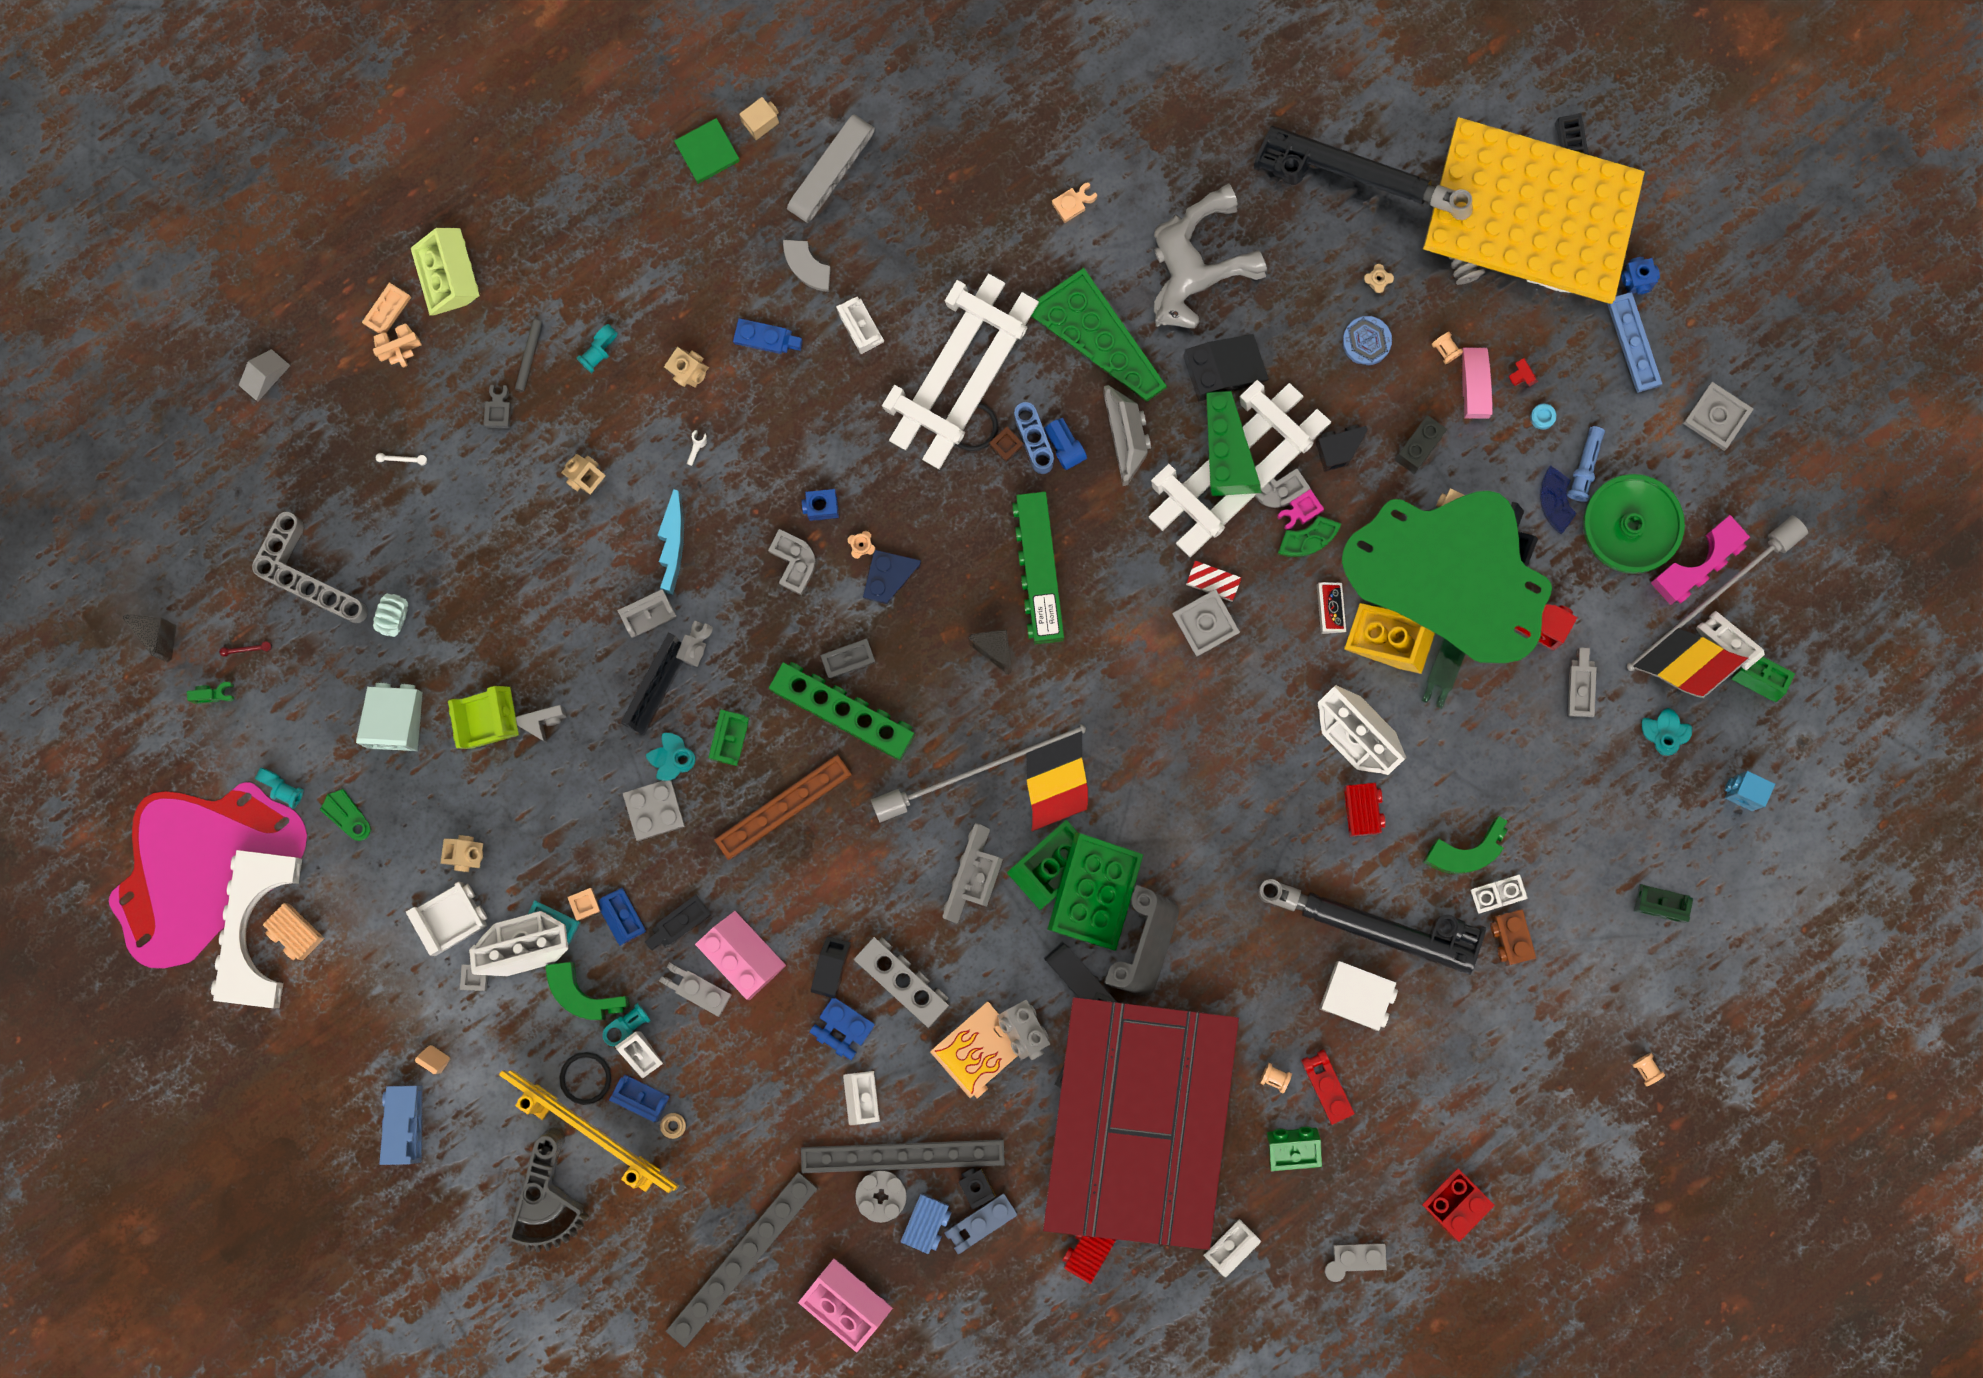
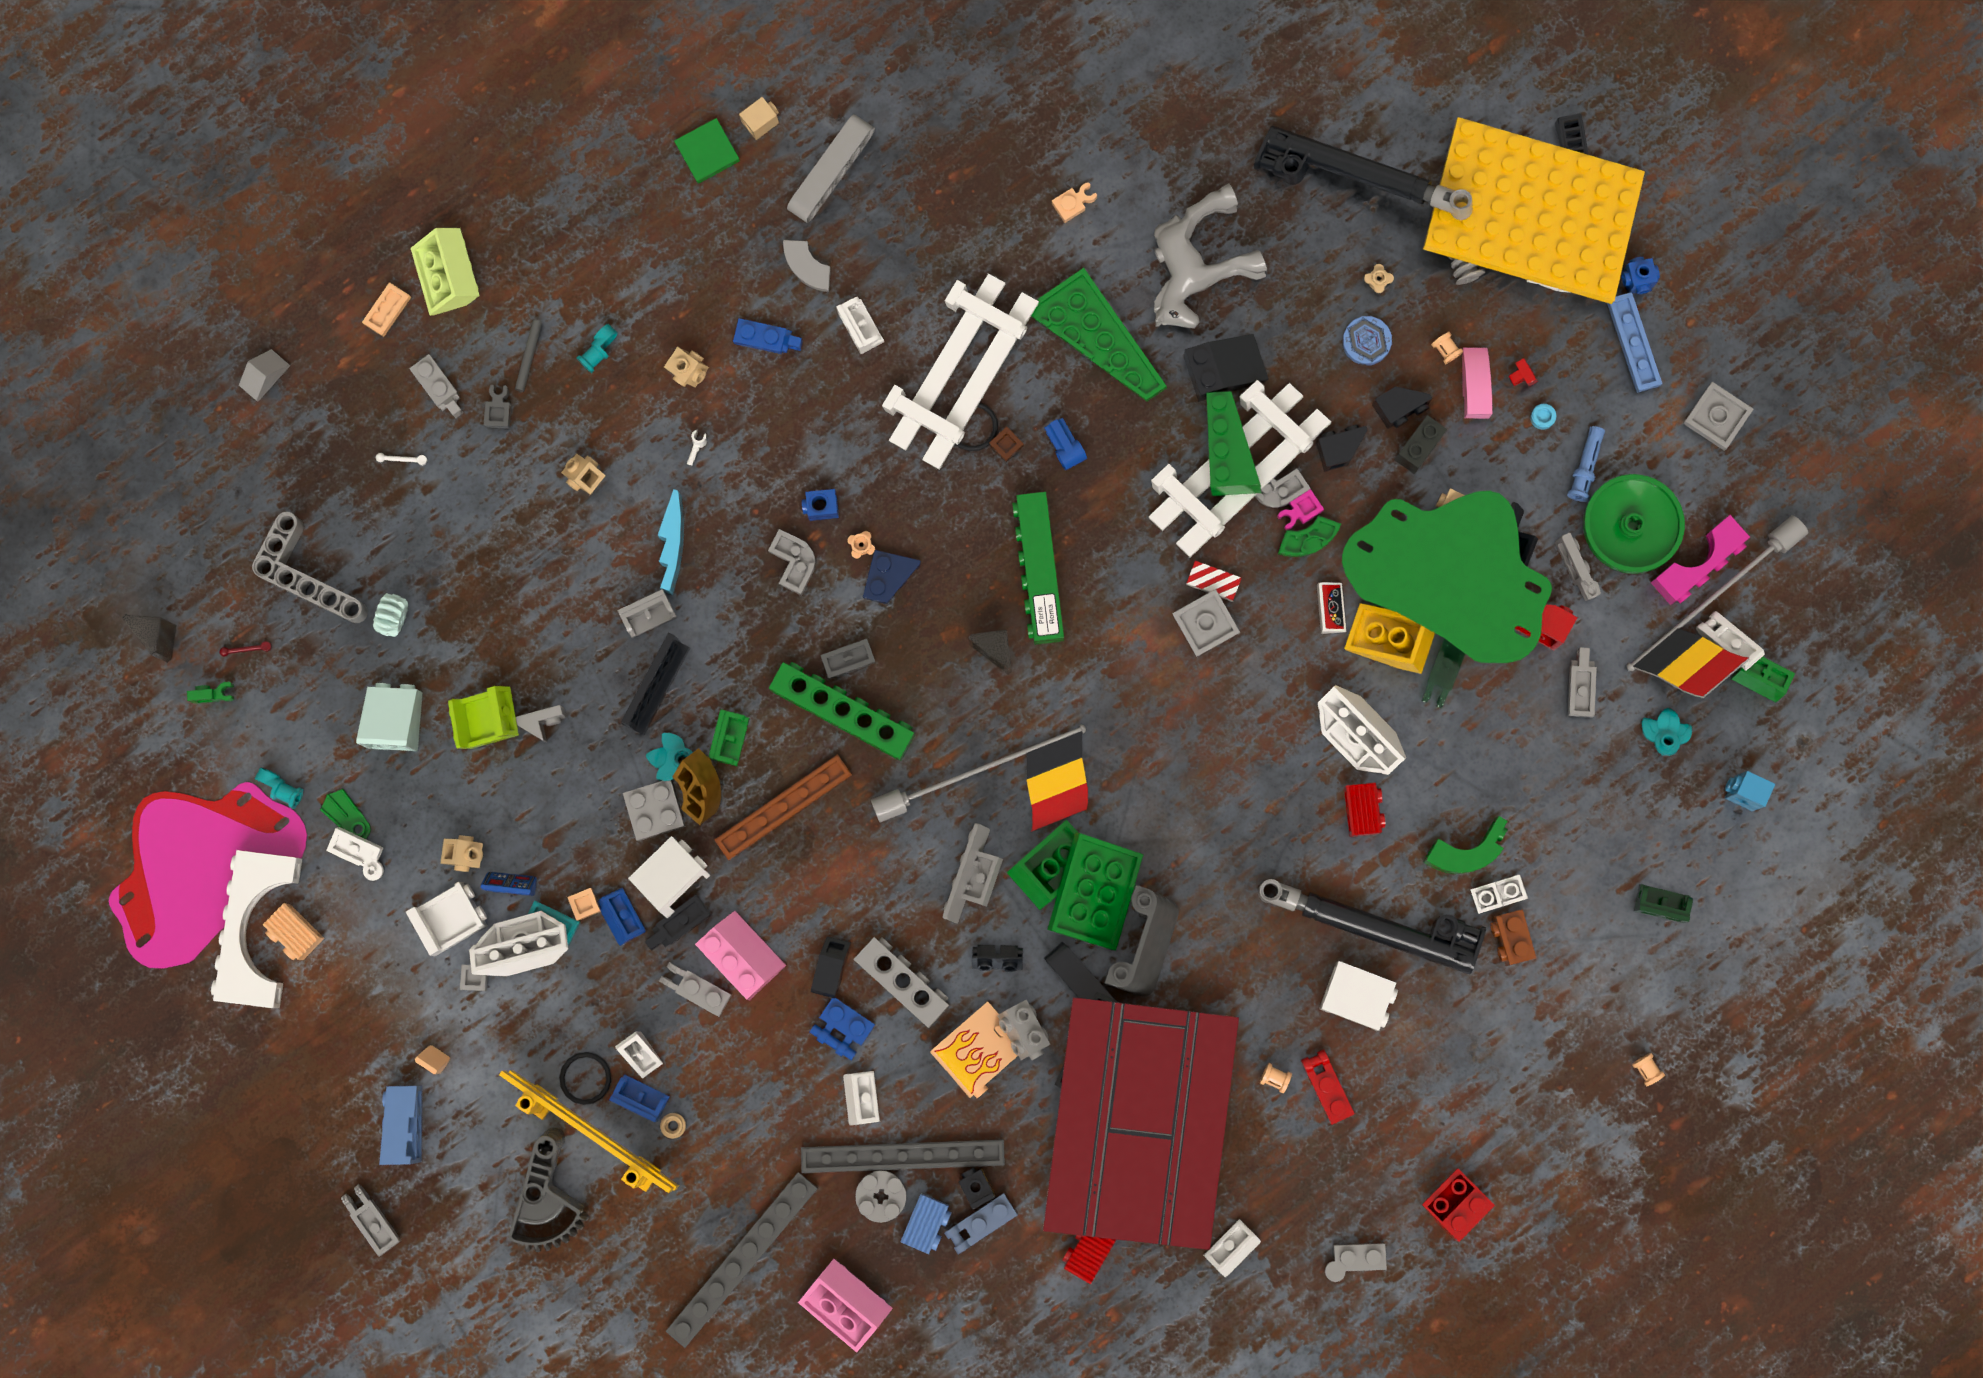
light nougat hips [373,324,422,368] -> none
green arch [546,962,630,1020] -> none
teal connector [603,1003,651,1047] -> none
light grey plate [676,621,713,667] -> none
medium blue beam [1014,402,1054,474] -> none
light grey wedge [1103,385,1151,486] -> none
bracket [1267,1126,1322,1171] -> none
clear blue tile [1540,465,1577,534] -> none
none -> white hinge [326,827,384,881]
none -> light grey hinge [341,1184,402,1257]
none -> light grey hinge [409,354,463,418]
none -> slope [481,872,537,896]
none -> white panel [628,836,710,918]
none -> pearl gold brick [672,748,721,825]
none -> black hinge [972,944,1023,972]
none -> black slope [1372,386,1432,429]
none -> light grey hinge [1555,533,1601,601]

